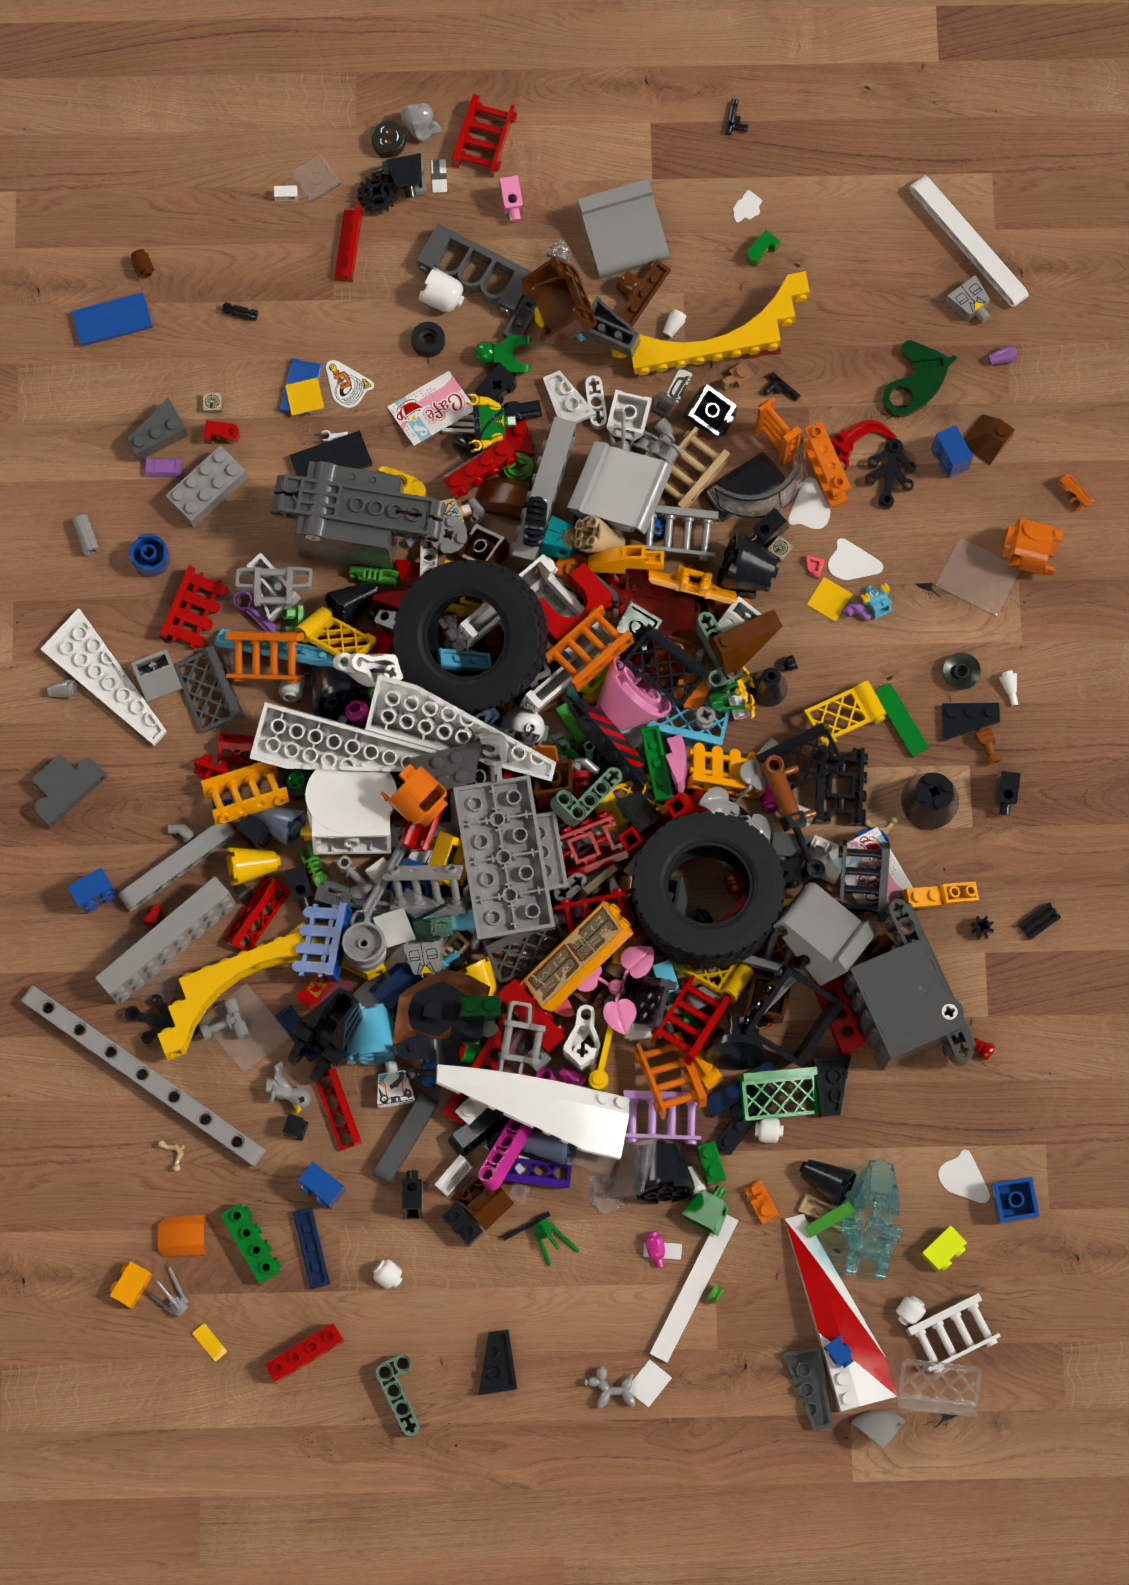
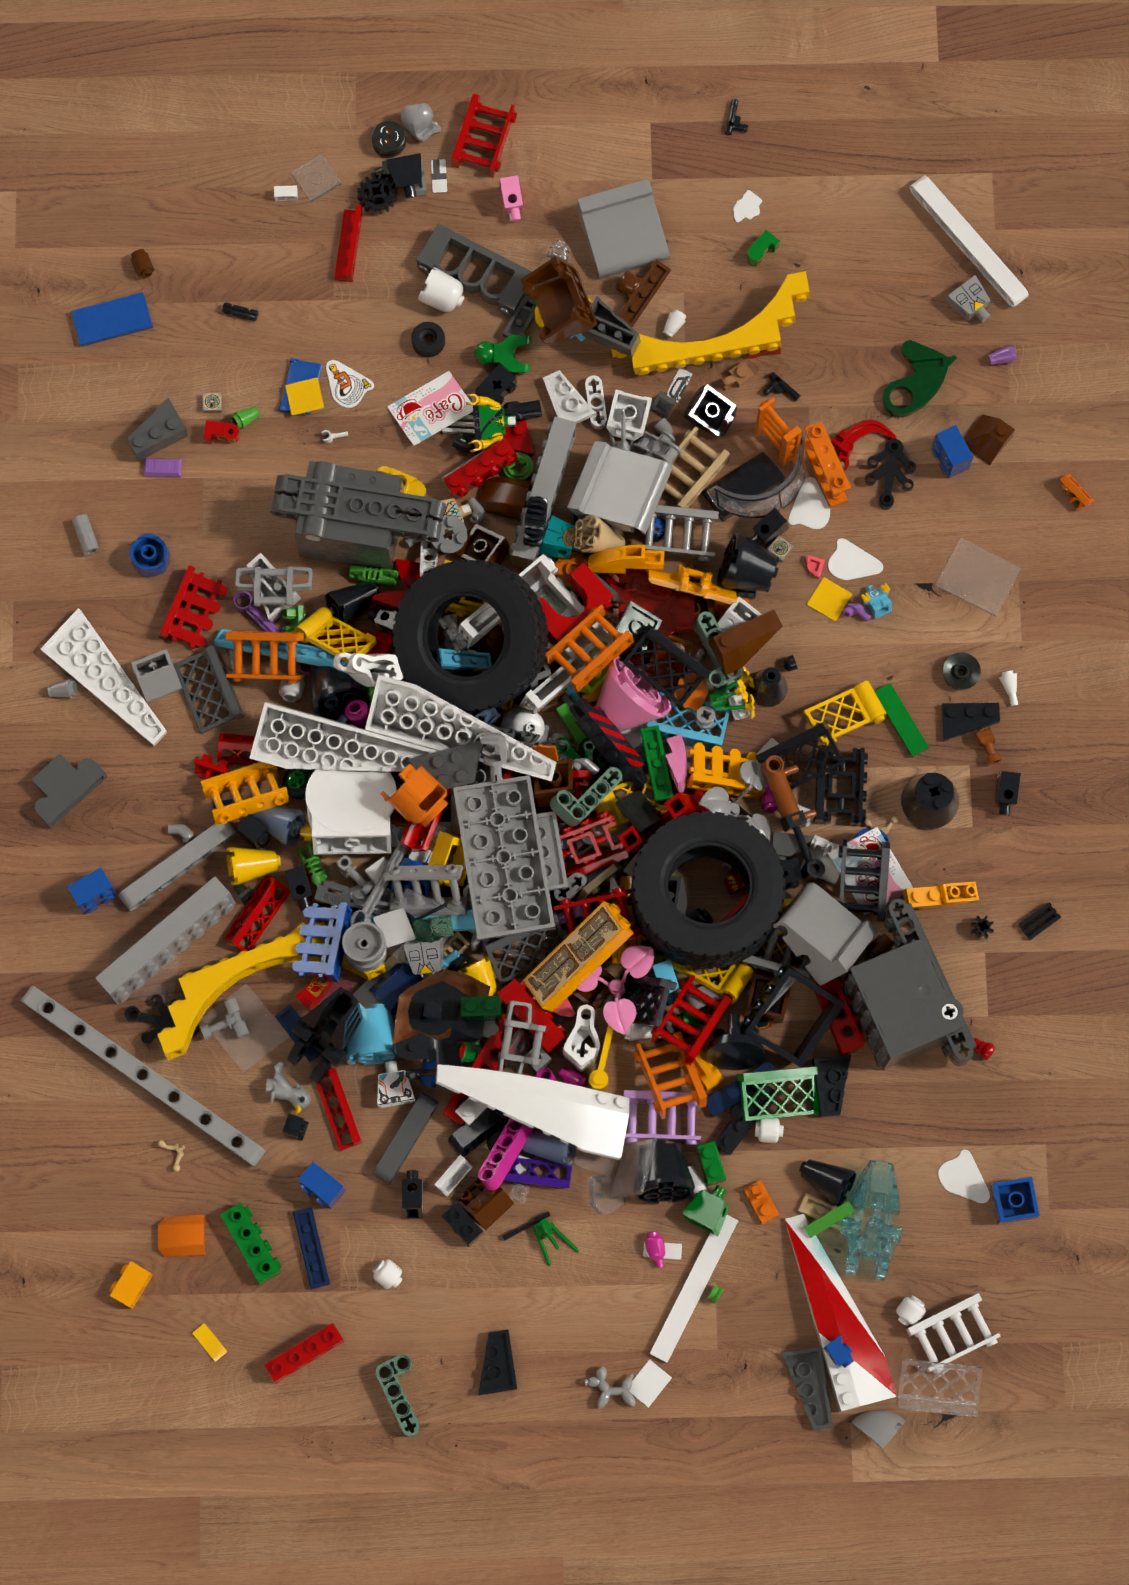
red slope [143,904,163,927] -> none
light grey plant [150,1267,189,1317] -> none
light grey brick [165,445,248,528] -> none
black tile [289,430,373,477] -> none
neon yellow brick [920,1225,967,1272] -> none
orange piece [1001,519,1064,576] -> none
none -> bright green cone [231,406,260,429]

